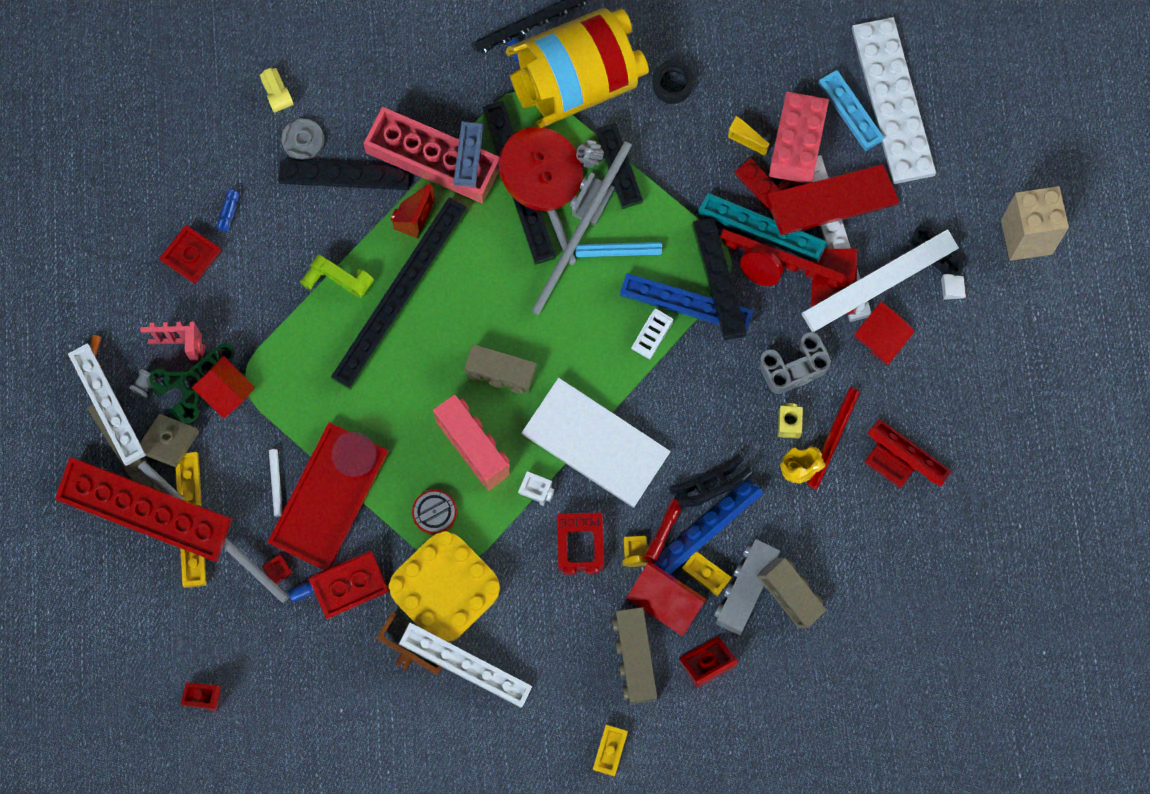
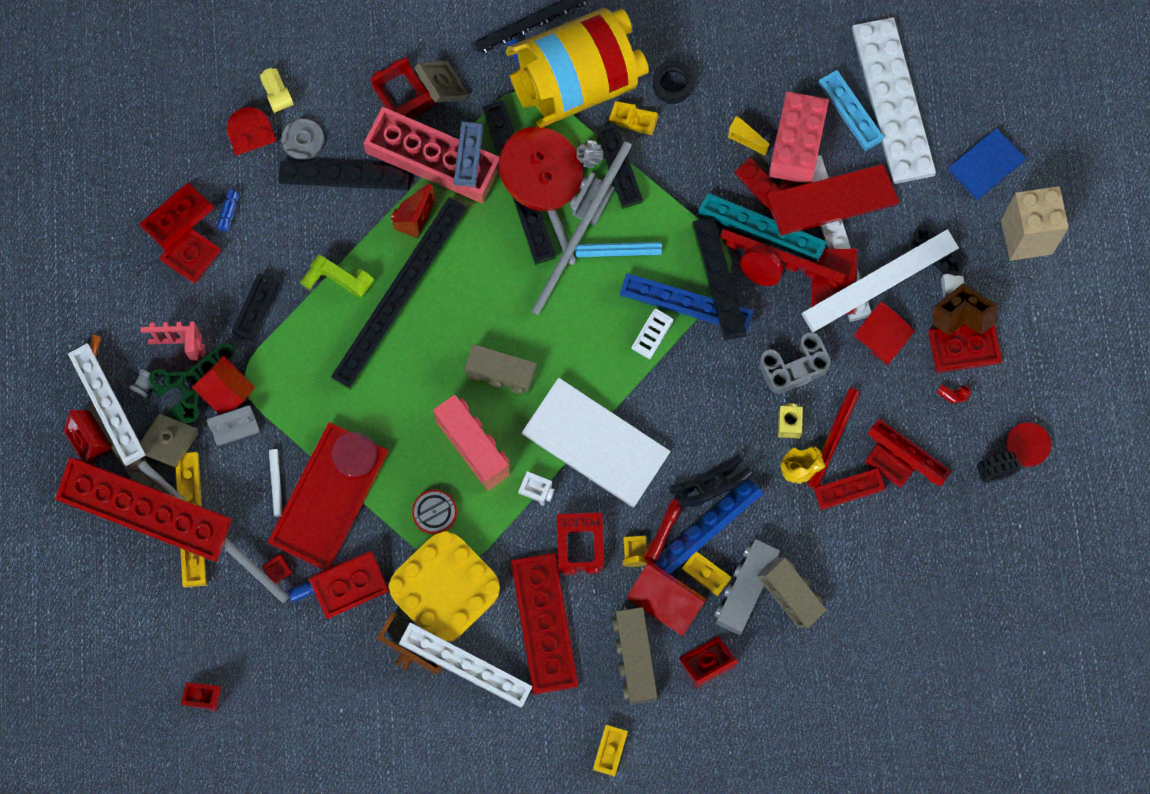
none -> red slope [63,409,112,464]
none -> red tile [139,182,214,250]
none -> light grey bracket [207,405,259,446]
none -> red slope [227,107,276,156]
none -> black plate [231,273,279,342]
none -> red window [370,57,435,119]
none -> dark tan plate [414,61,468,102]
none -> red tile [511,553,579,695]
none -> yellow slope [609,101,659,135]
none -> red plate [813,468,885,511]
none -> red tile [928,324,1002,373]
none -> reddish brown brick [933,283,997,336]
none -> red arm [936,384,971,404]
none -> blue tile [948,128,1026,201]
none -> black tyre [977,451,1021,483]
none -> red tile [1005,423,1051,467]

